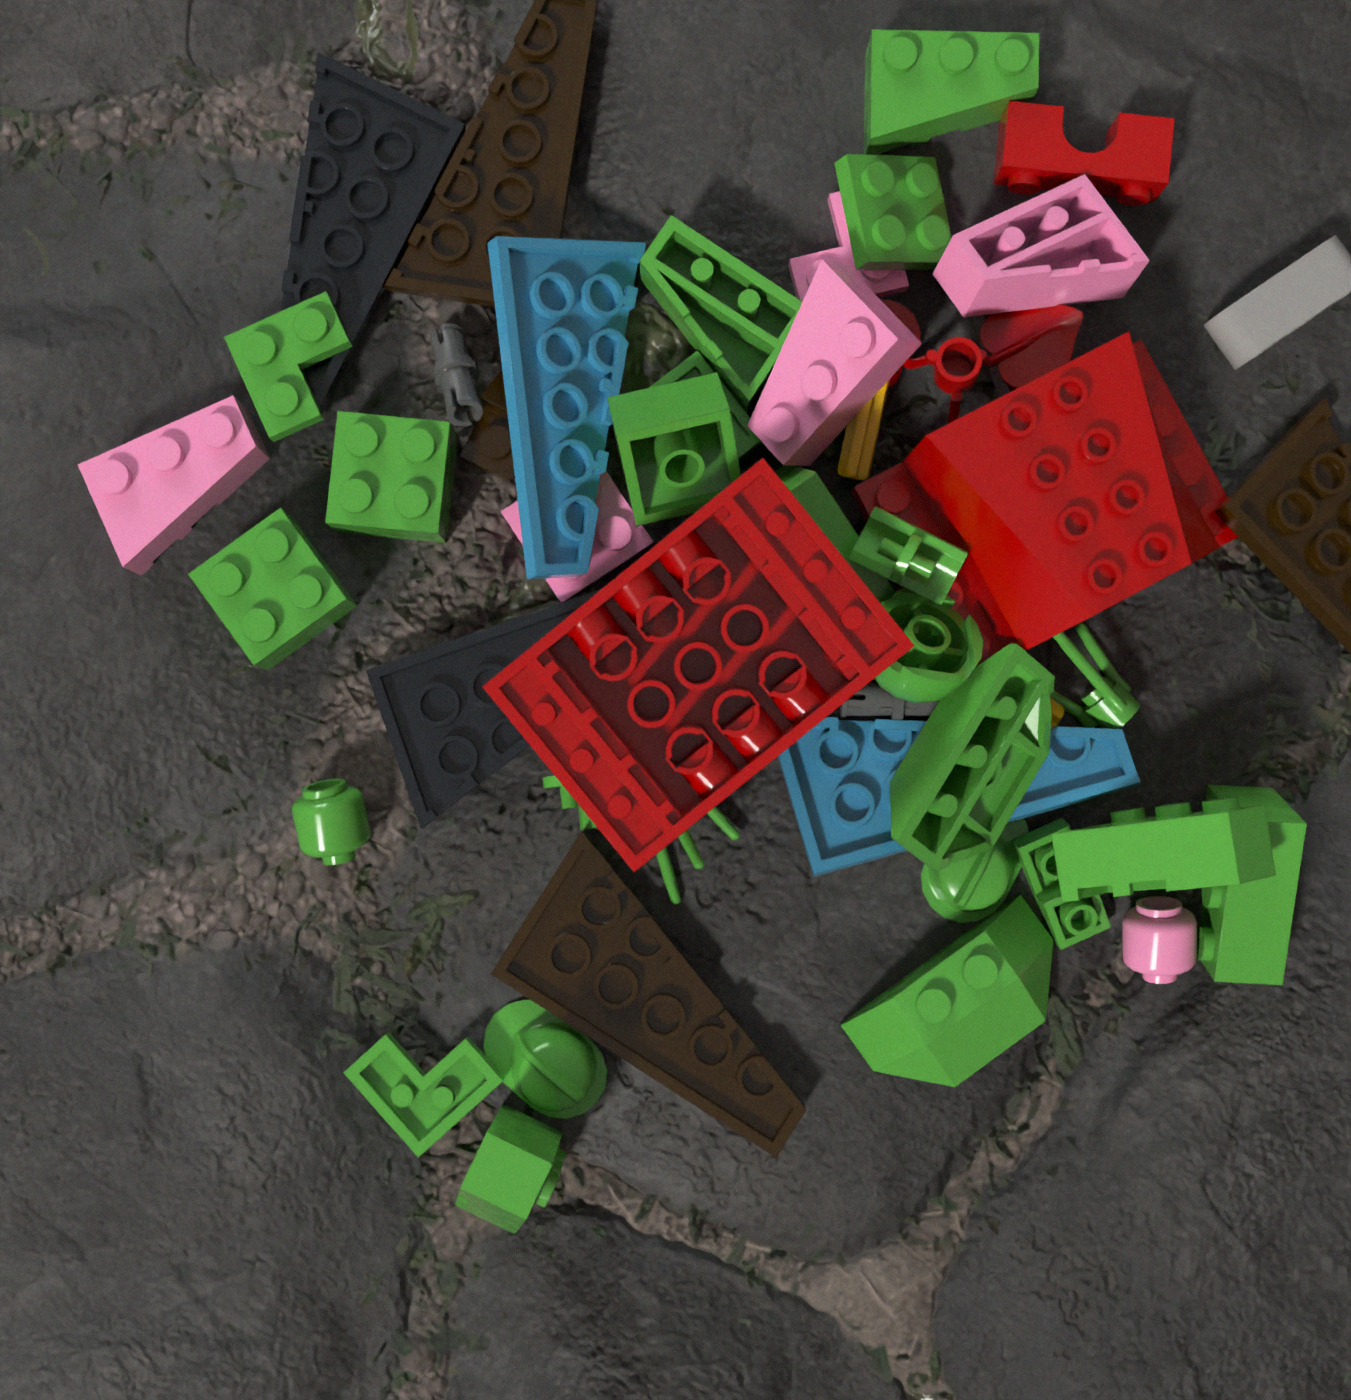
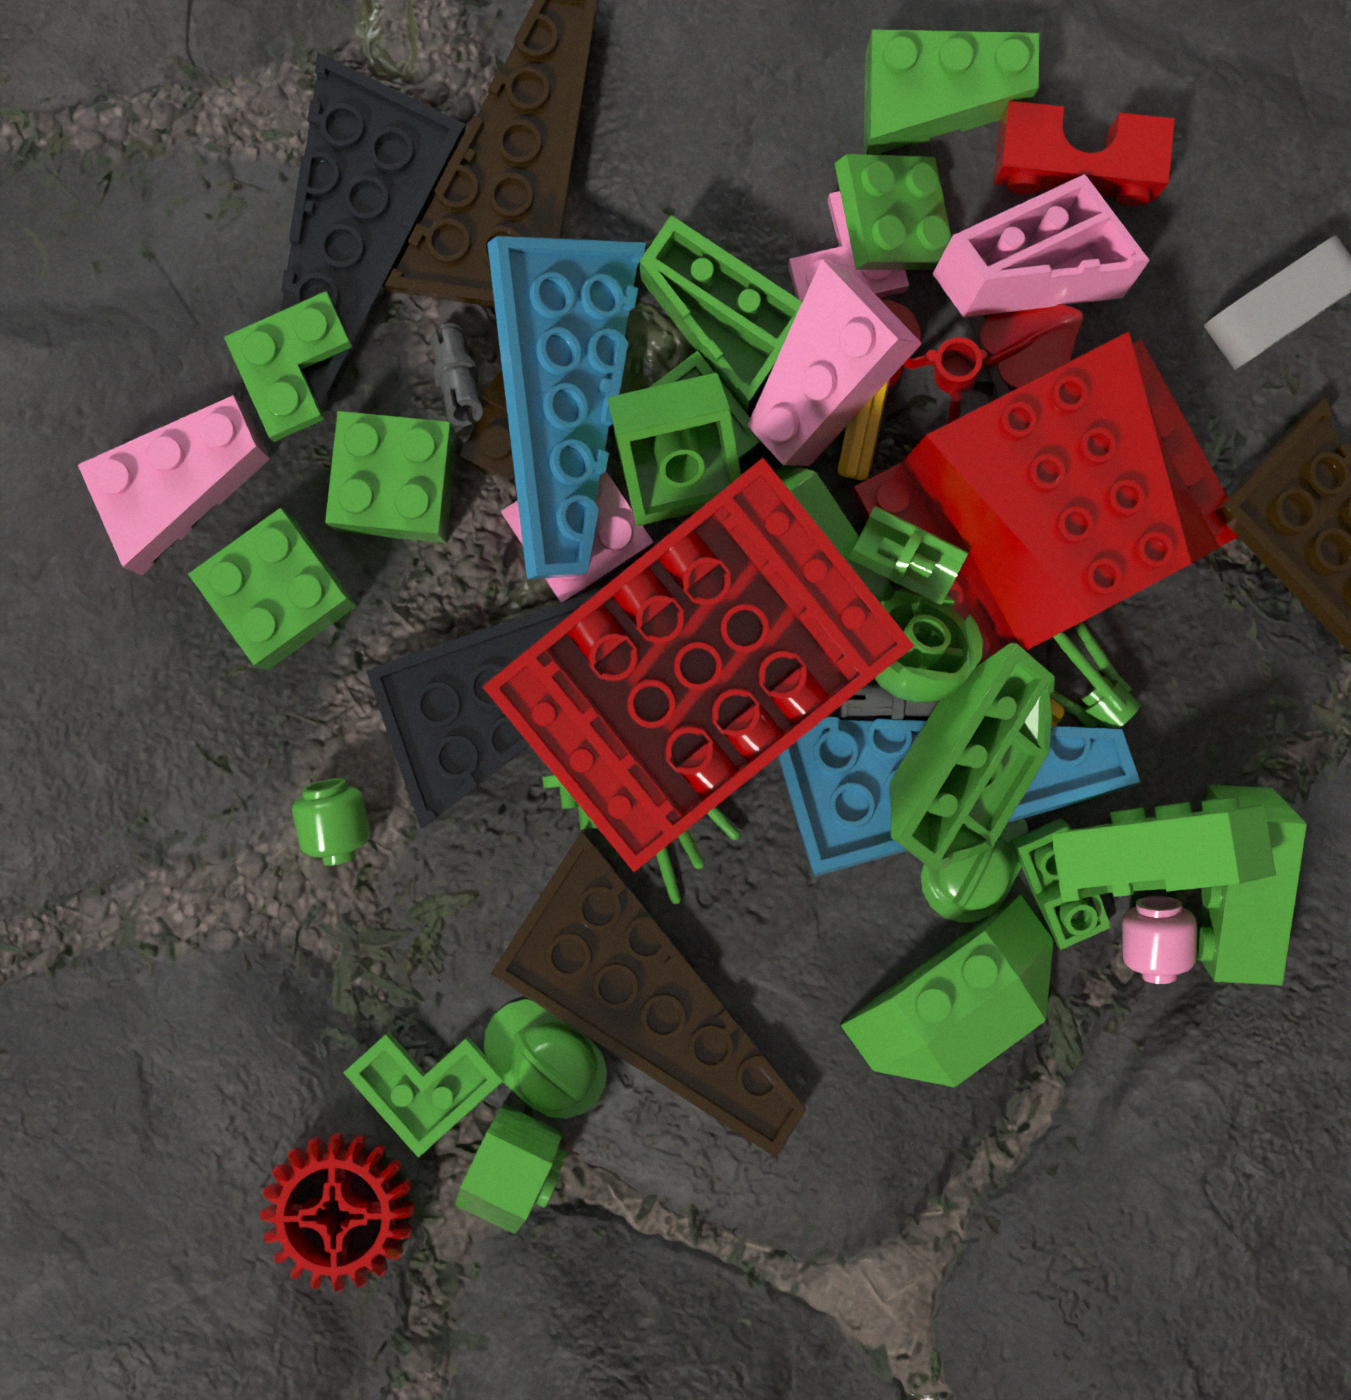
none -> red gear [259,1132,416,1292]

